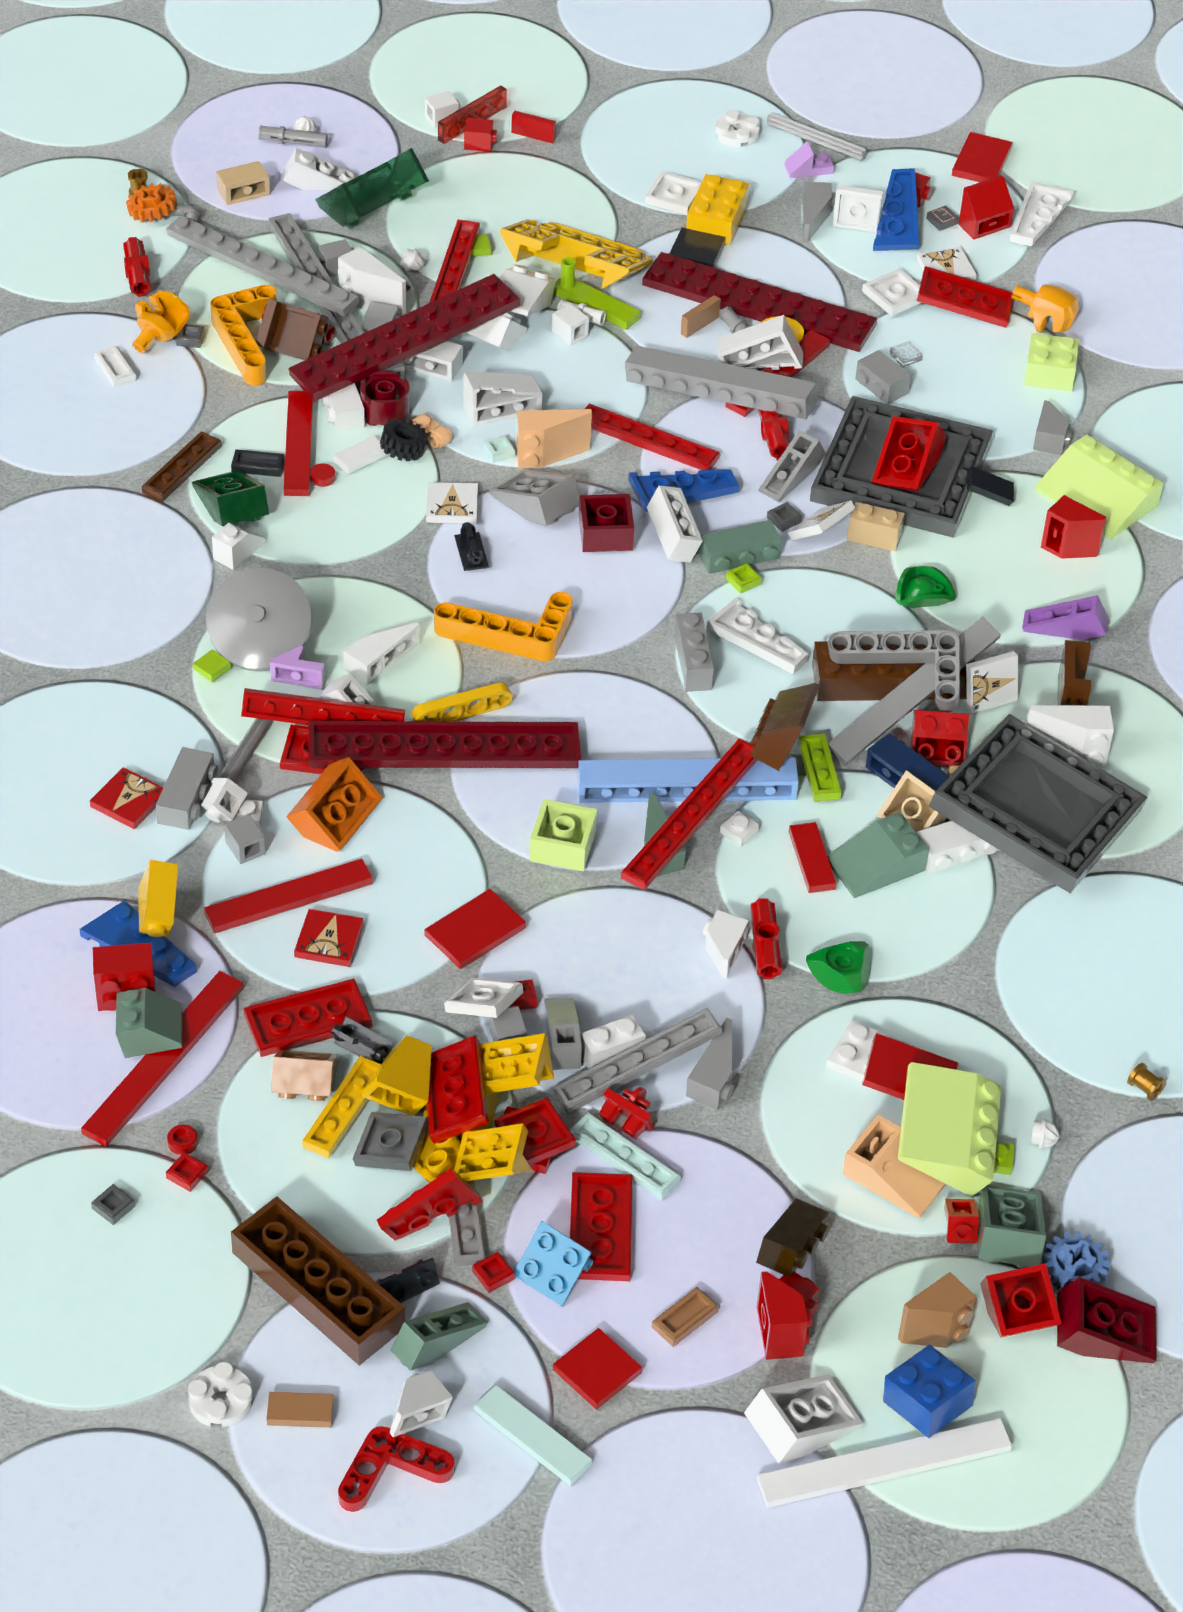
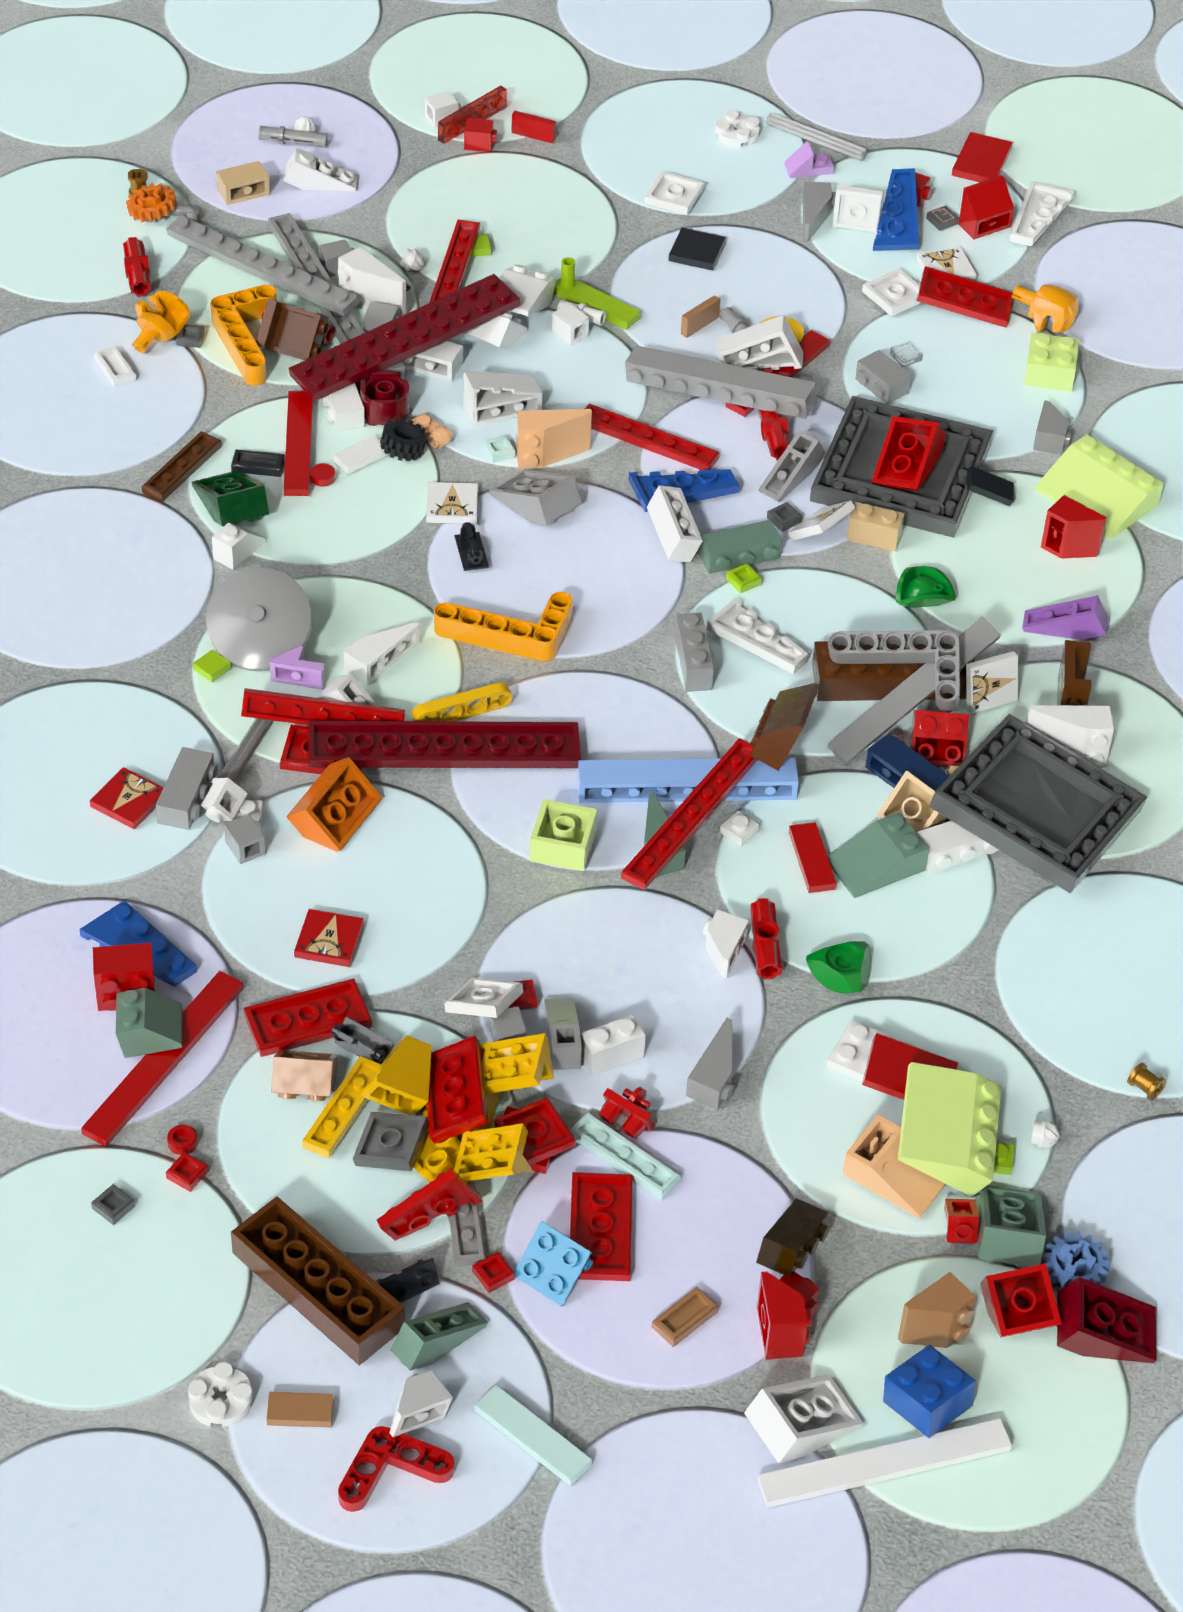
yellow slope [138,859,178,937] -> none
red tile [204,858,373,934] -> none
clear green windscreen [315,148,429,229] -> none
red tile [424,889,526,969] -> none
yellow slope [500,219,653,289] -> none
light grey tile [553,1008,722,1114] -> none
red tile [553,1328,642,1410] -> none
dark red brick [579,494,634,552] -> none
dark red plate [642,252,877,352] -> none
yellow brick [686,174,750,245] -> none
lime plate [798,733,841,802] -> none

